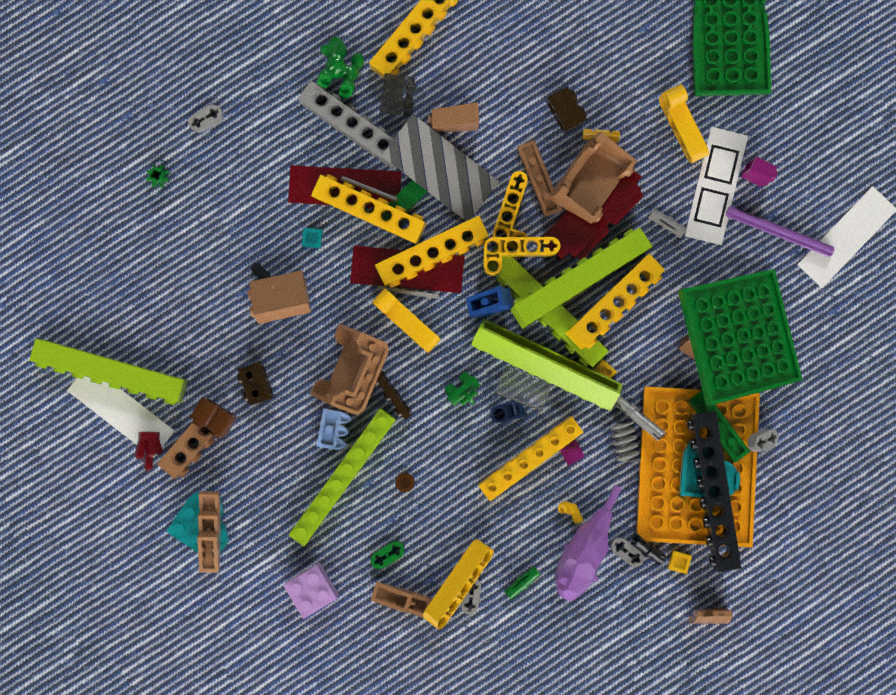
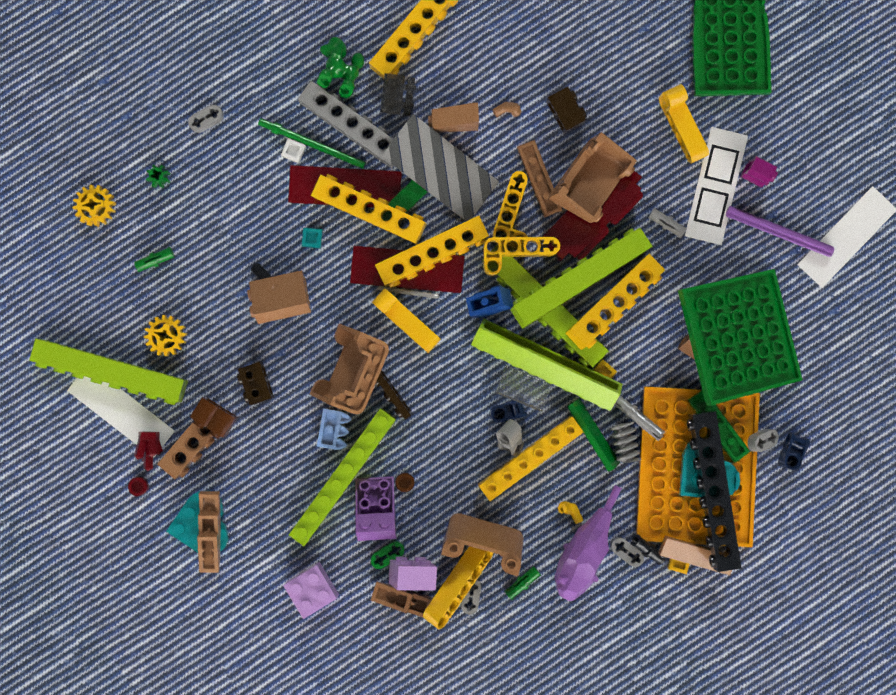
light grey axle [341,176,399,202] -> none
green hips [444,372,481,406] -> none
magenta plate [559,440,585,466] -> none
yellow axle [582,129,620,142] -> none
medium nougat slope [689,608,732,624] -> none
none -> yellow gear [72,185,116,227]
none -> dark red tile [128,477,149,496]
none -> green pin [134,247,175,272]
none -> yellow gear [144,315,187,357]
none -> green bar [258,118,366,169]
none -> white tile [281,138,306,164]
none -> medium lavender slope [355,476,396,541]
none -> lavender brick [389,556,437,590]
none -> medium nougat windscreen [441,513,524,576]
none -> medium nougat arm [492,102,522,118]
none -> light grey piece [496,419,523,457]
none -> green tile [568,398,620,472]
none -> tile [658,535,732,576]
none -> dark blue piece [779,432,810,470]

